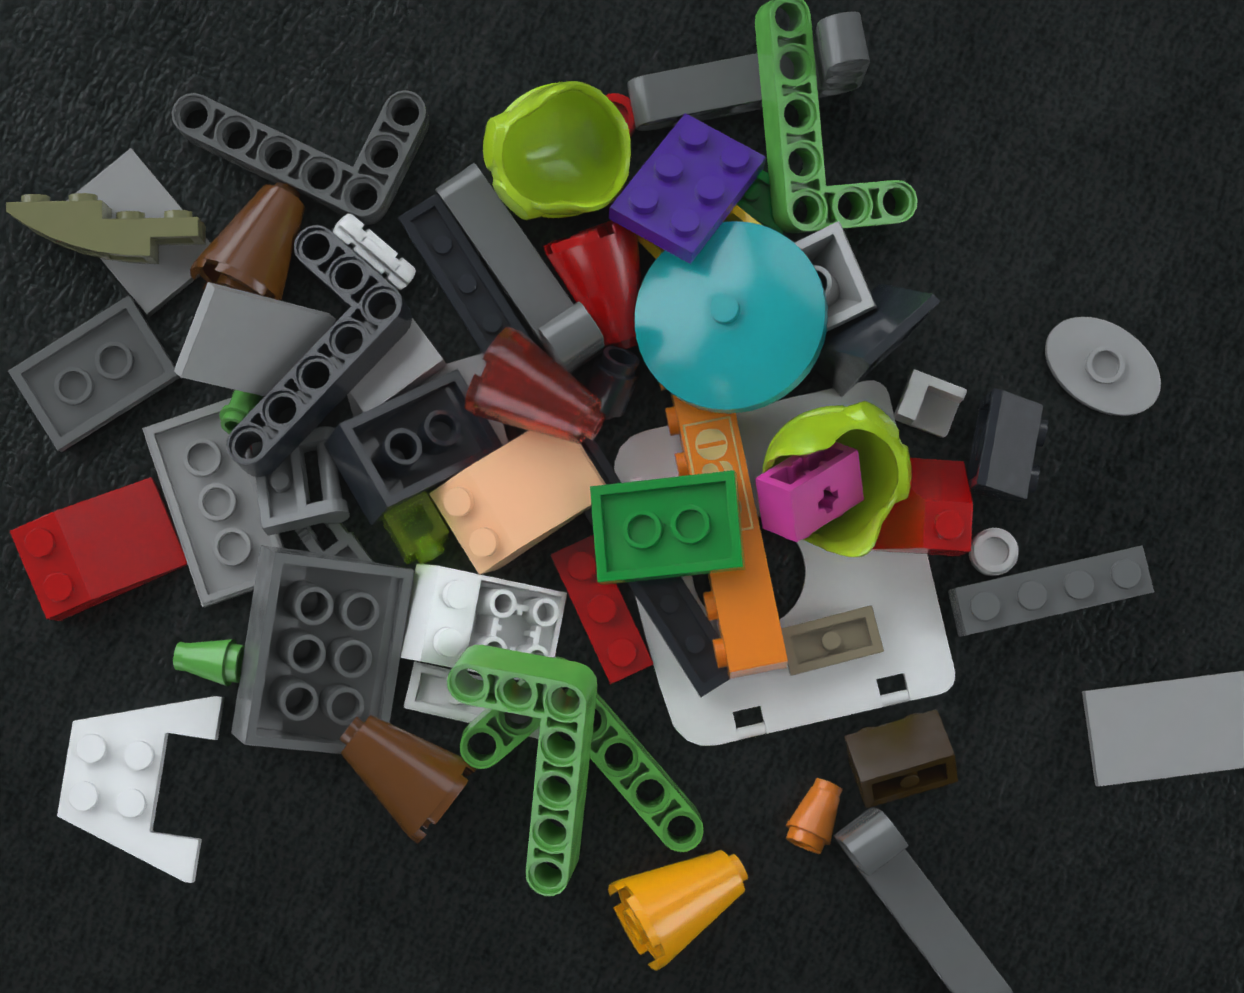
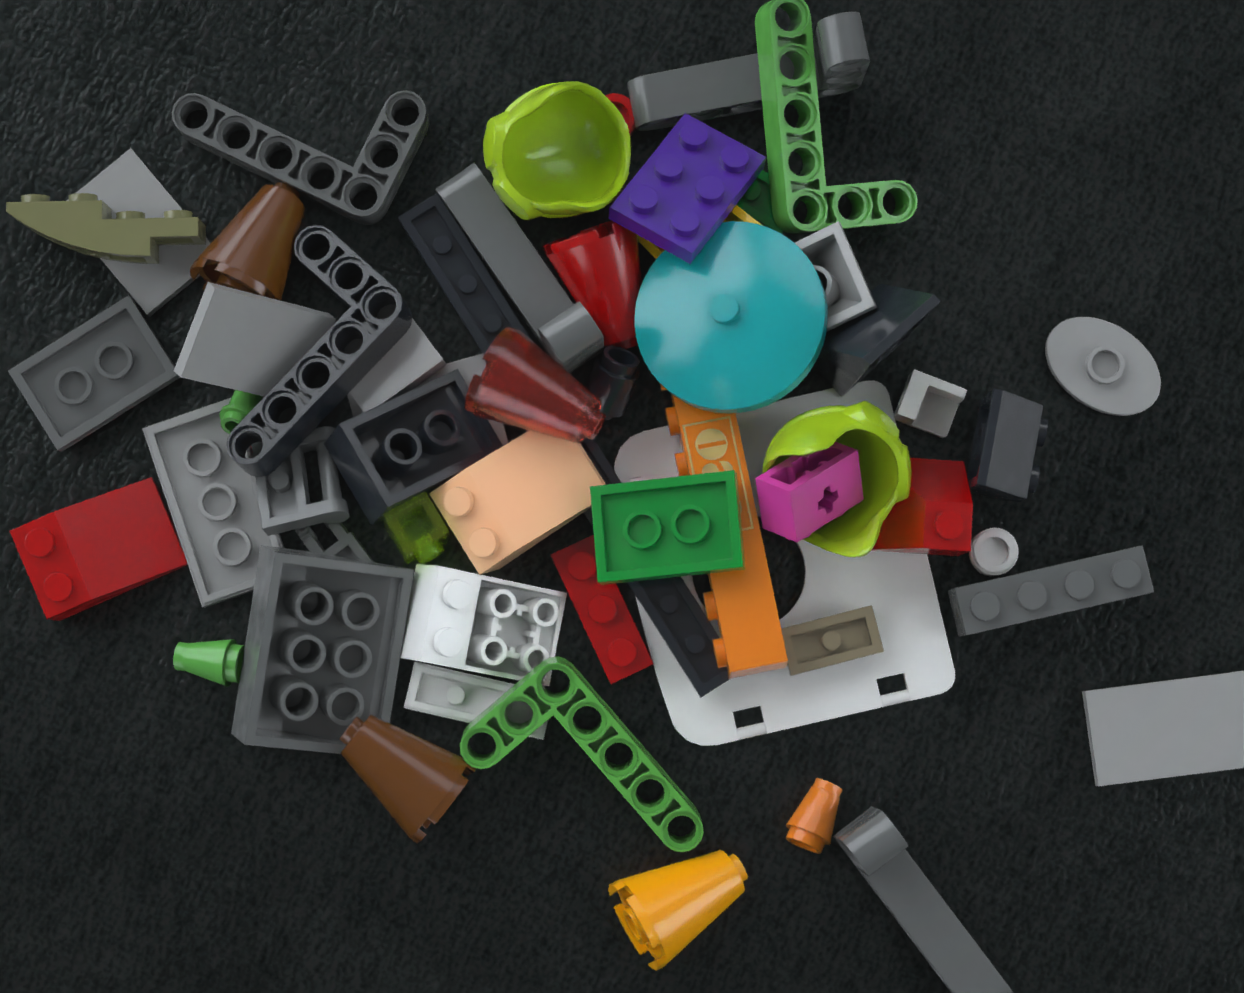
white wing [57,696,225,883] -> none
white axle [333,213,416,290] -> none
bright green beam [447,645,597,896] -> none
dark brown brick [845,709,958,808] -> none

